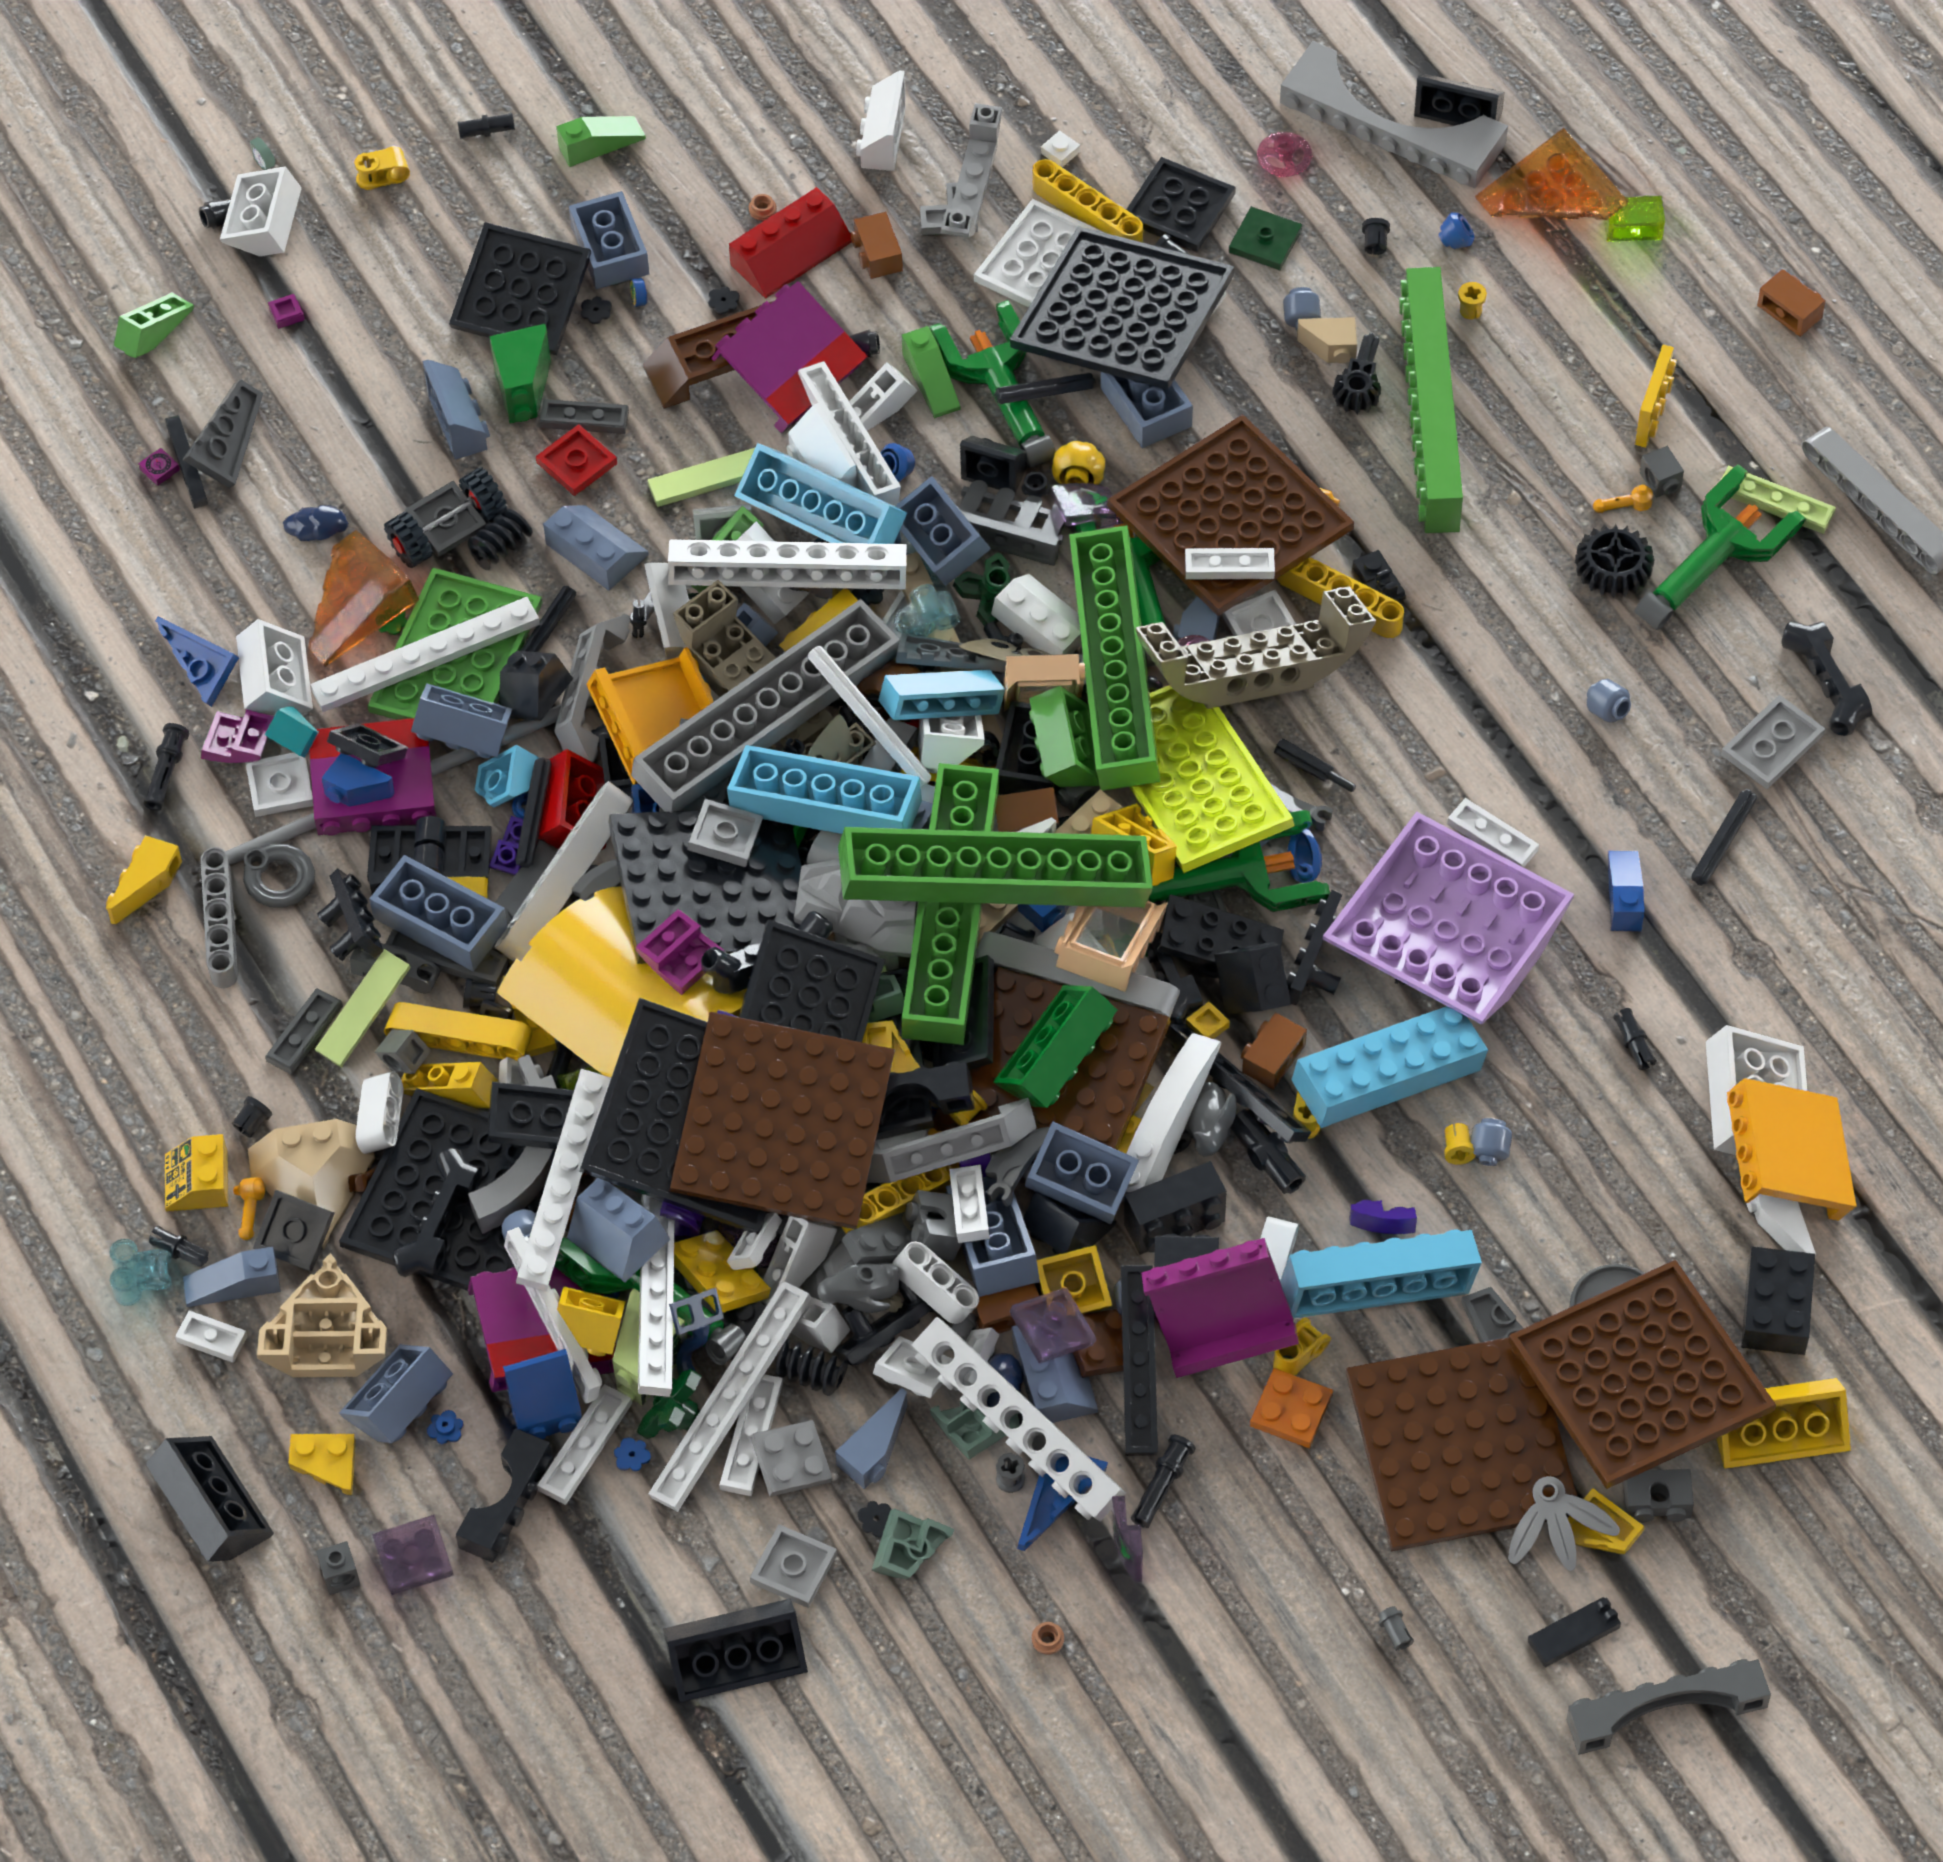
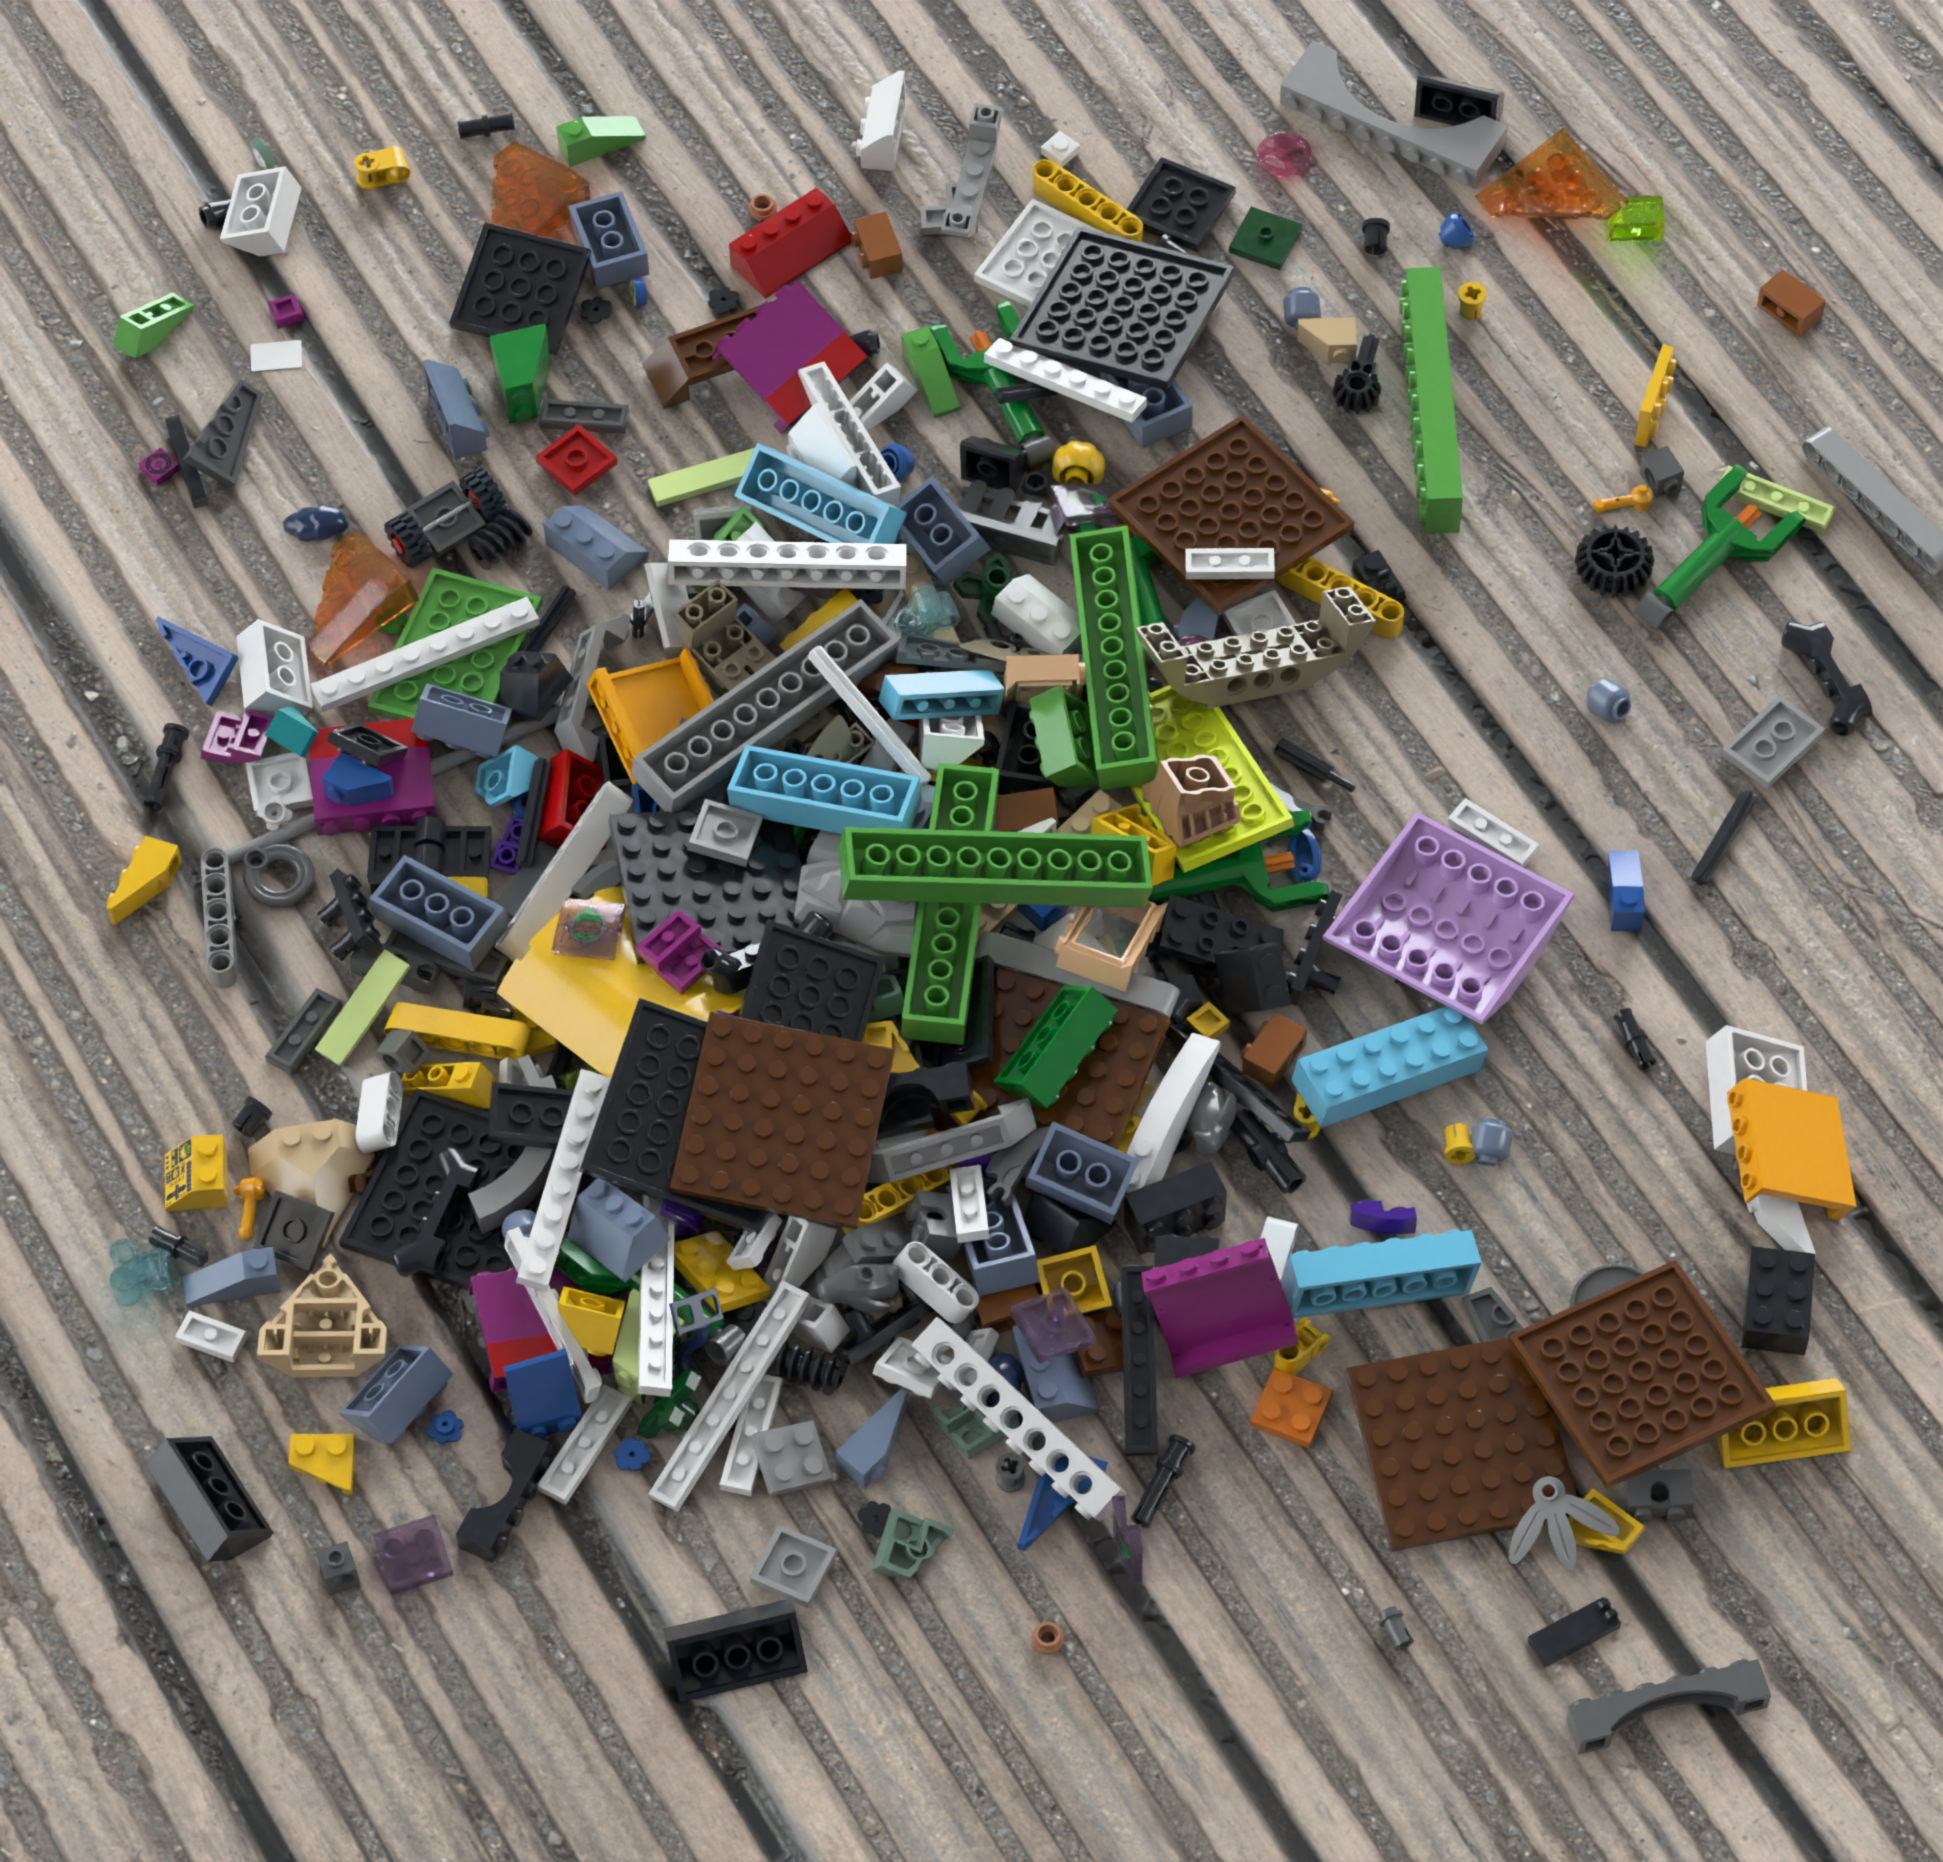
none -> white sticker [250,340,302,372]
none -> white plate [256,795,293,831]
none -> clear orange slope [491,141,591,238]
none -> slope [552,898,626,961]
none -> white plate [984,338,1147,423]
none -> medium nougat slope [1141,755,1241,848]

